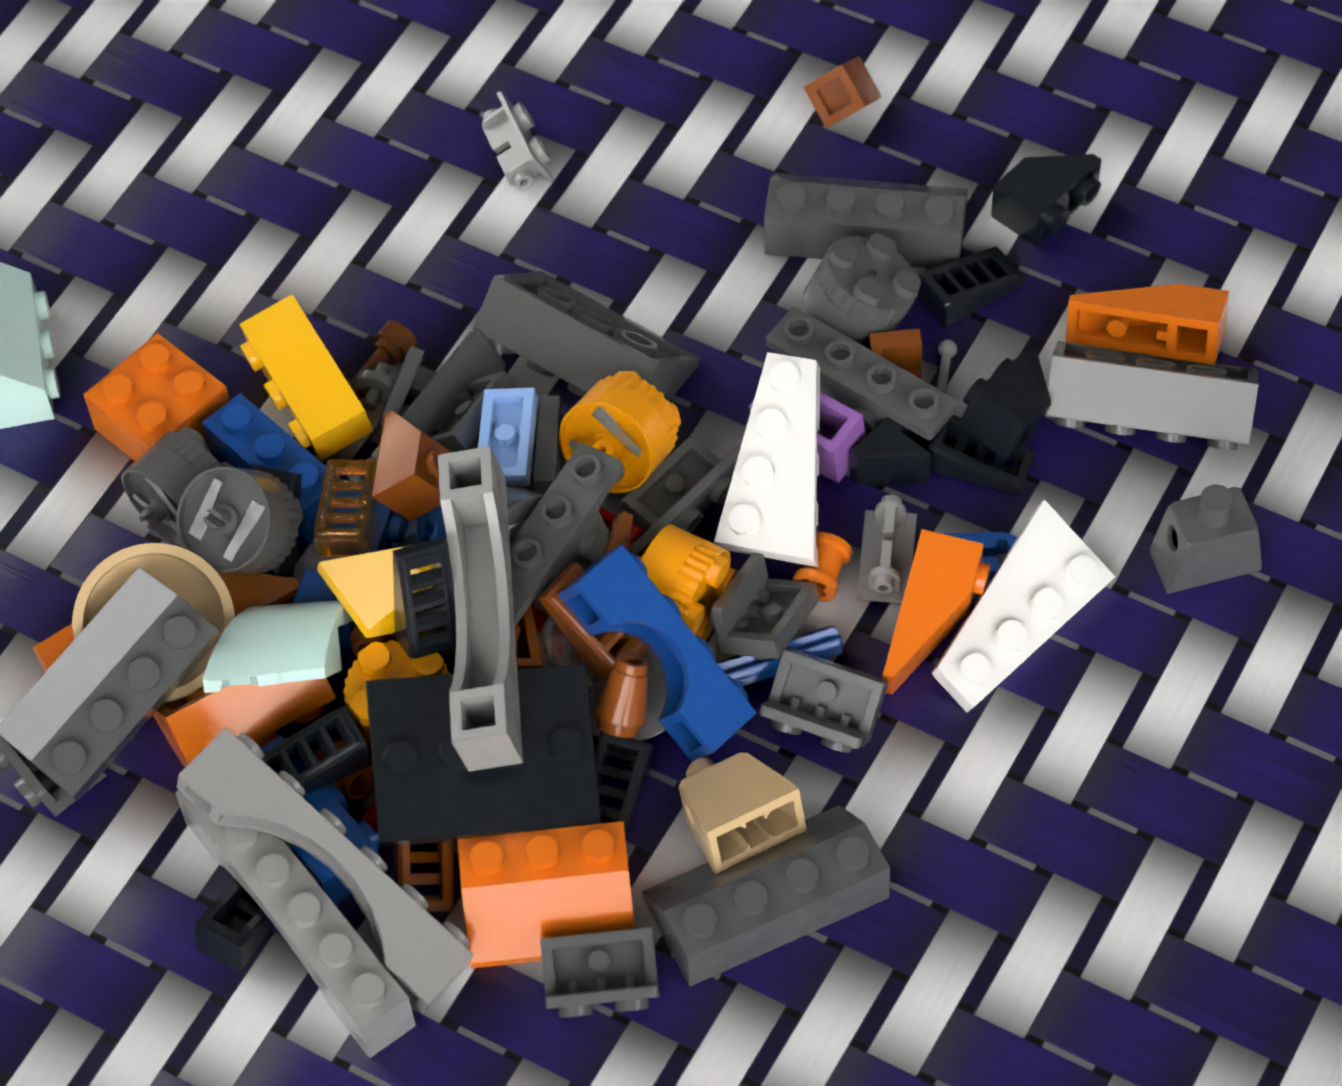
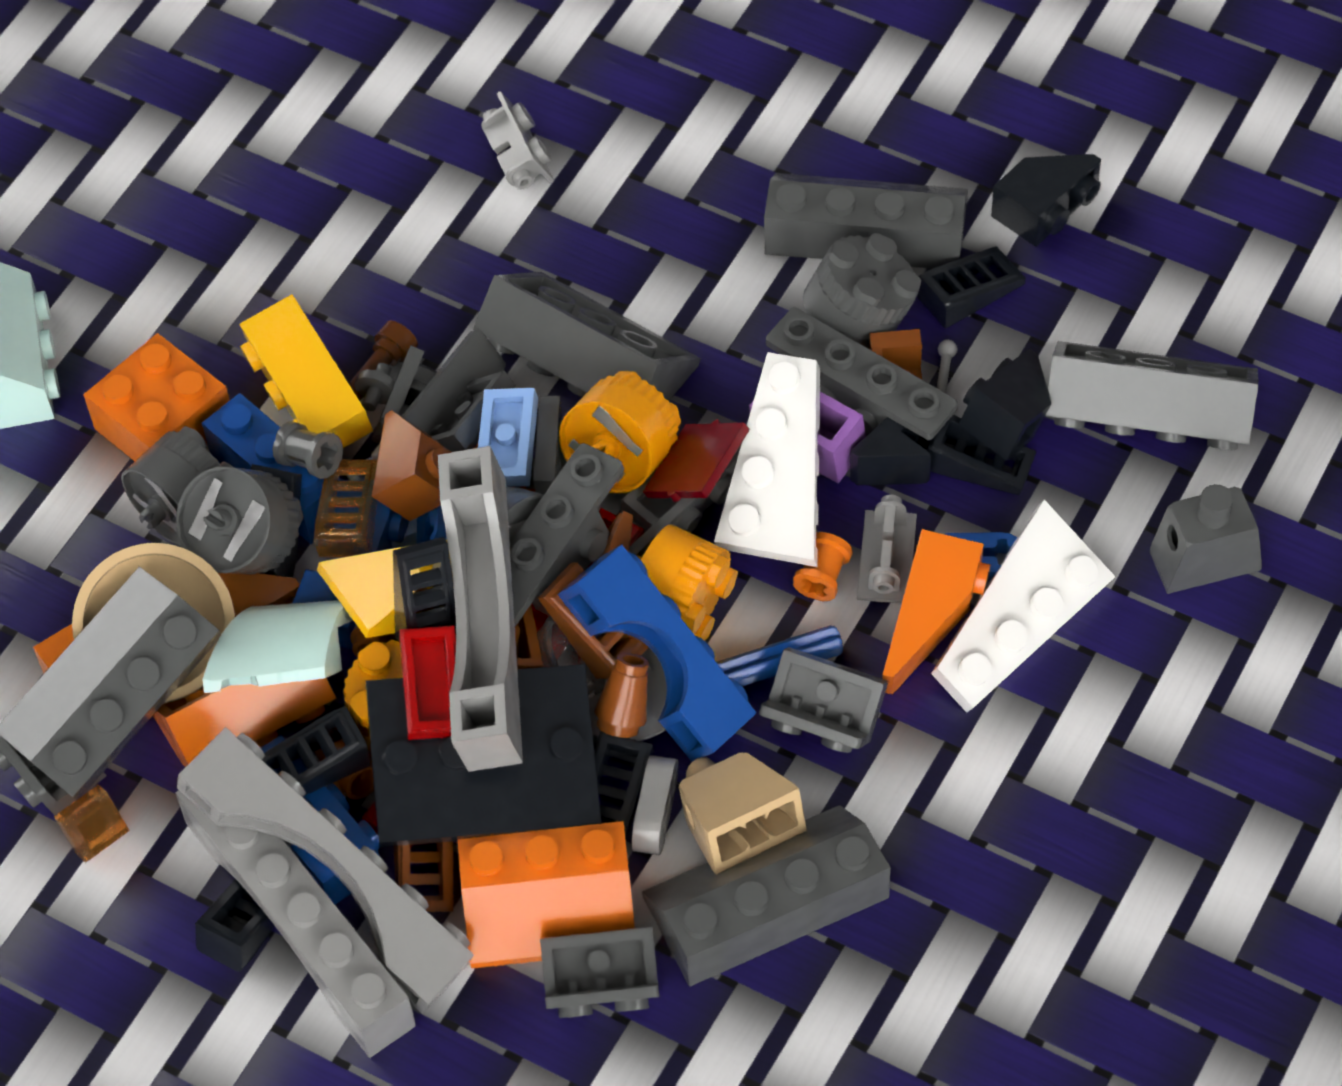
dark grey bracket [710,553,820,660] -> none
dark orange panel [803,56,881,128] -> none
orange slope [1066,284,1229,365] -> none
none -> clear orange tile [54,785,130,863]
none -> dark grey bush [272,421,343,479]
none -> red tile [399,626,456,740]
none -> light grey beam [632,755,678,855]
none -> dark red piece [643,419,750,502]

